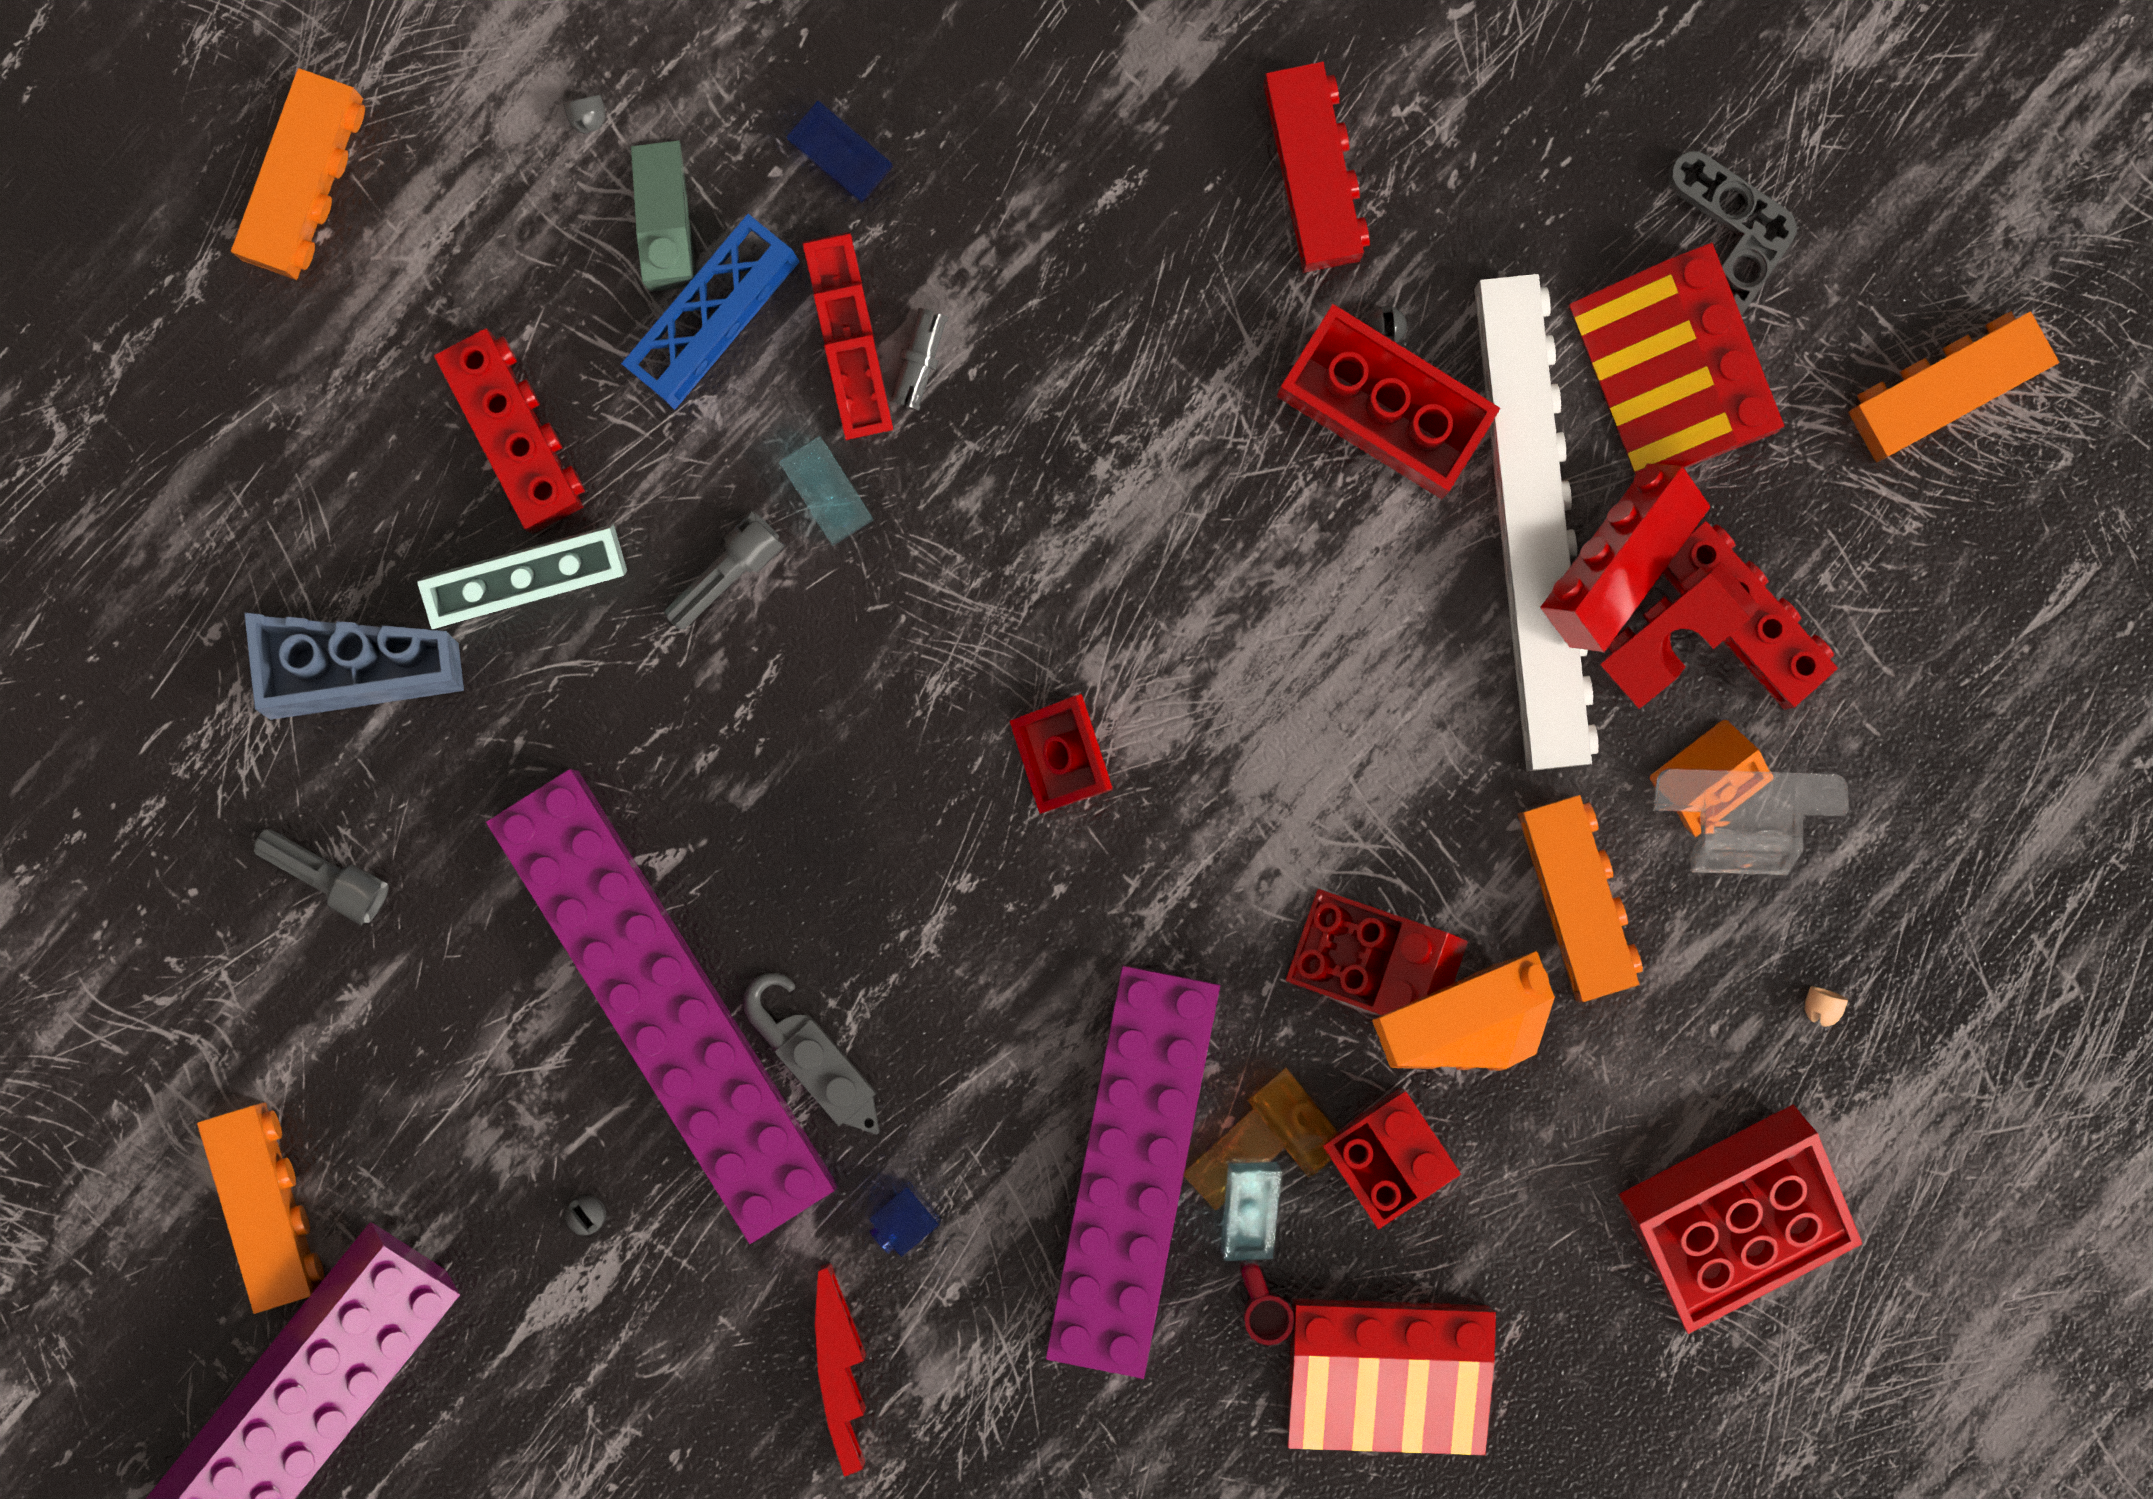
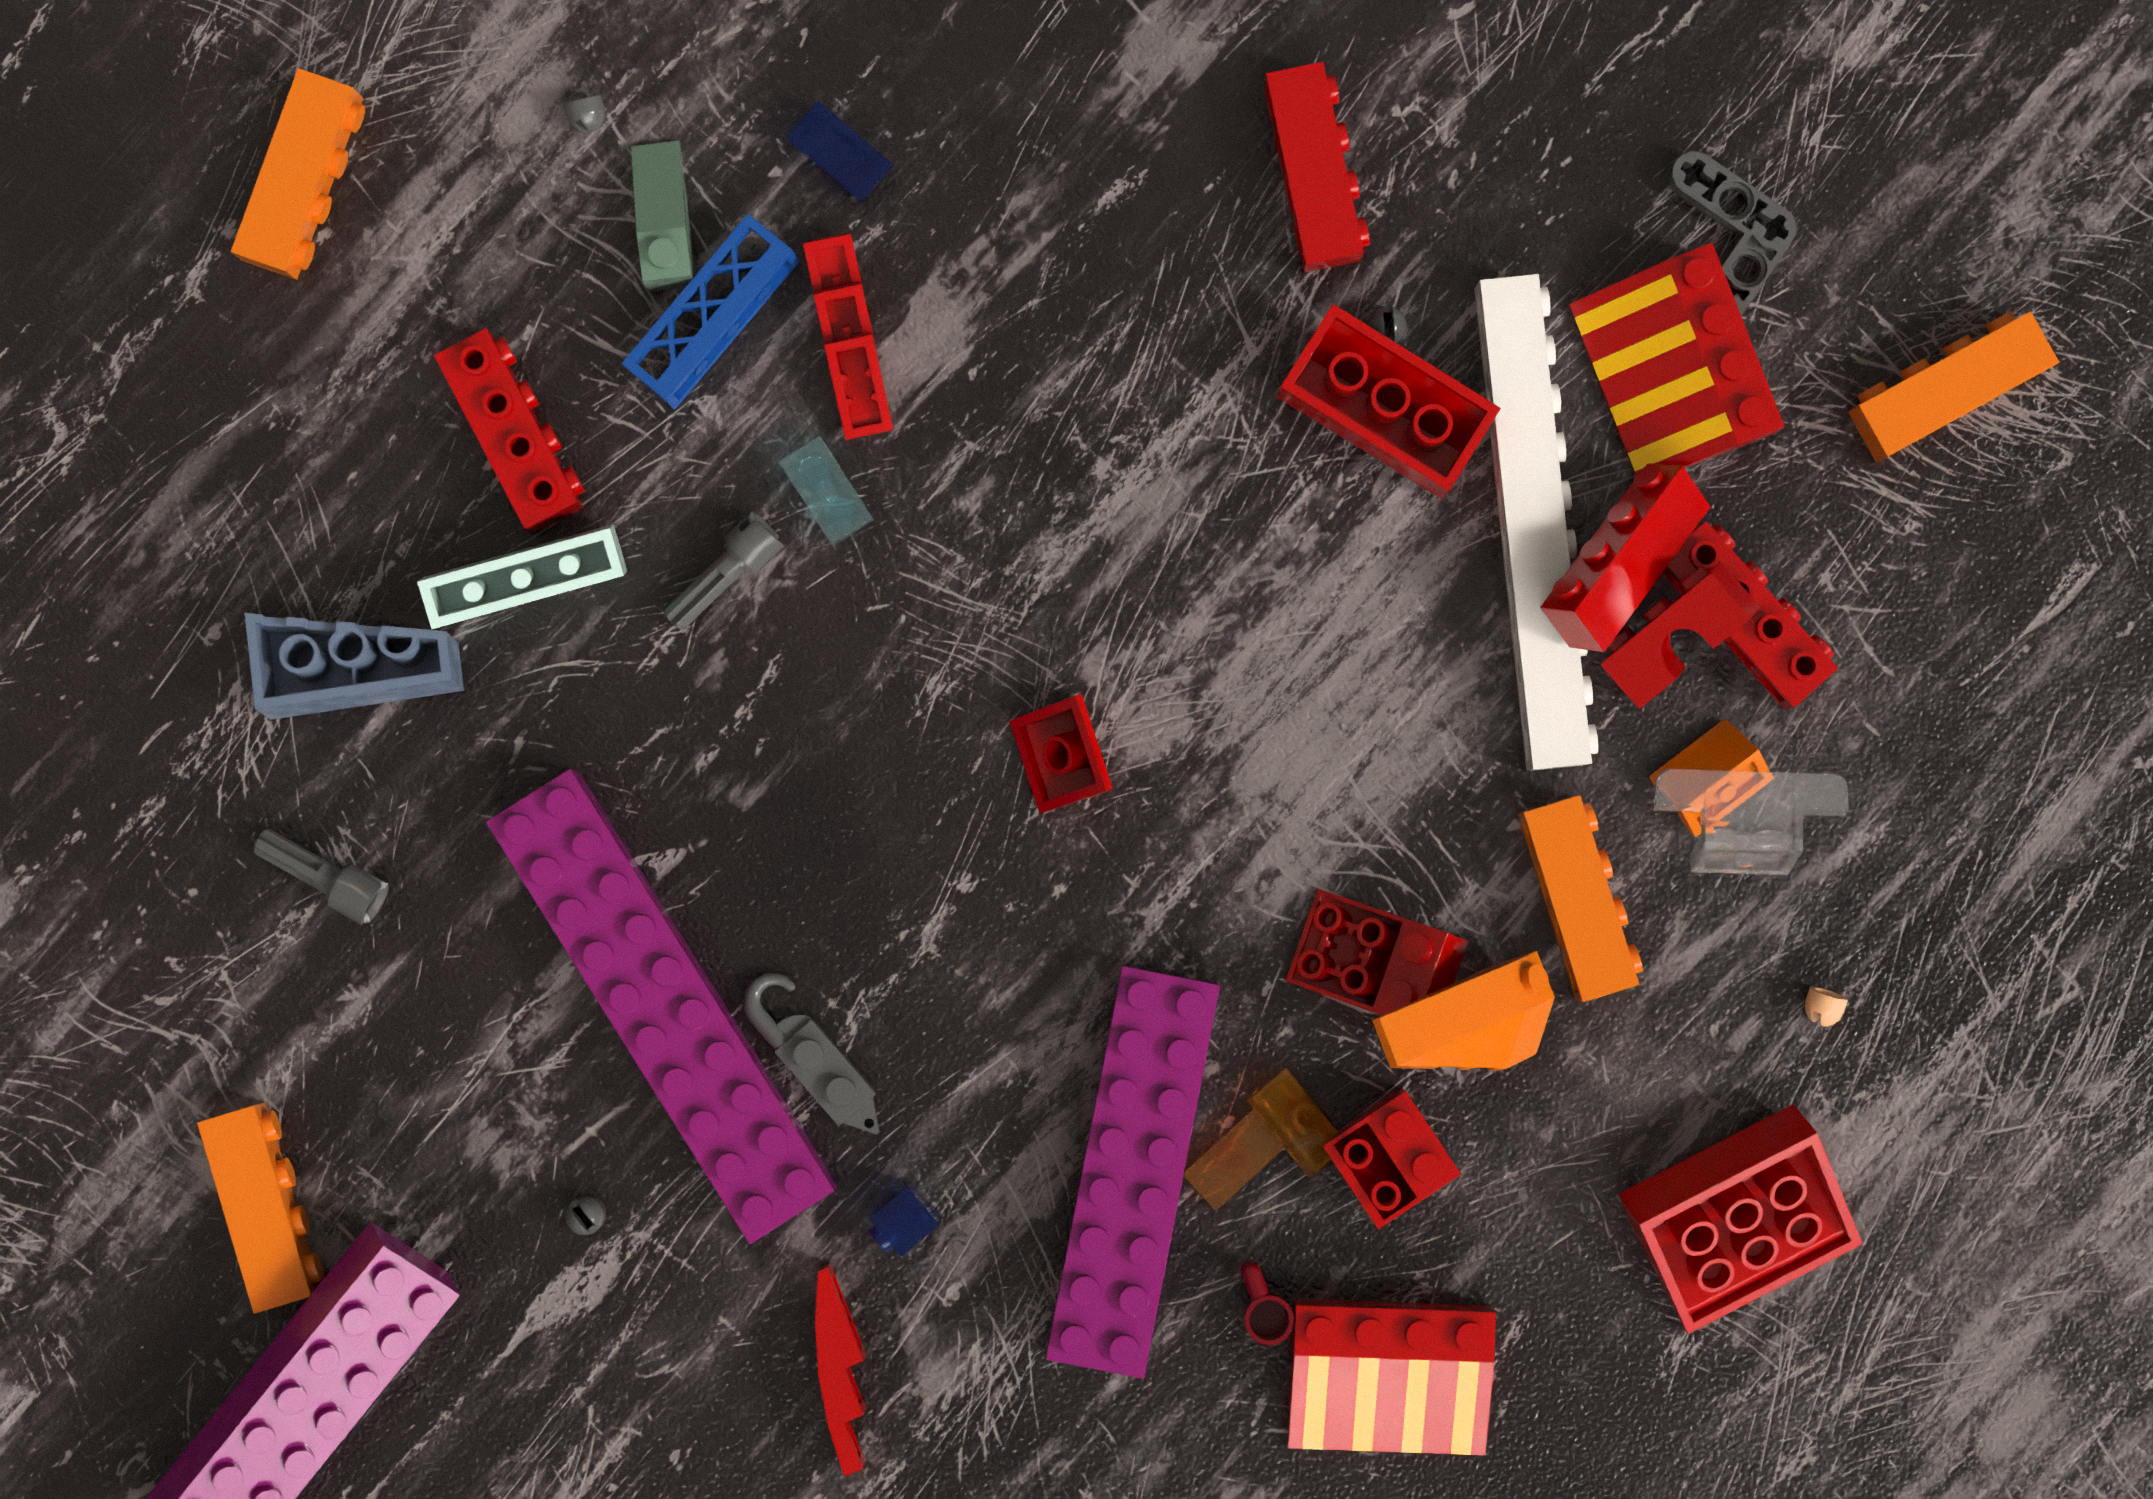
dark grey pin [889,308,949,411] -> none
clear light blue plate [1220,1162,1281,1261] -> none

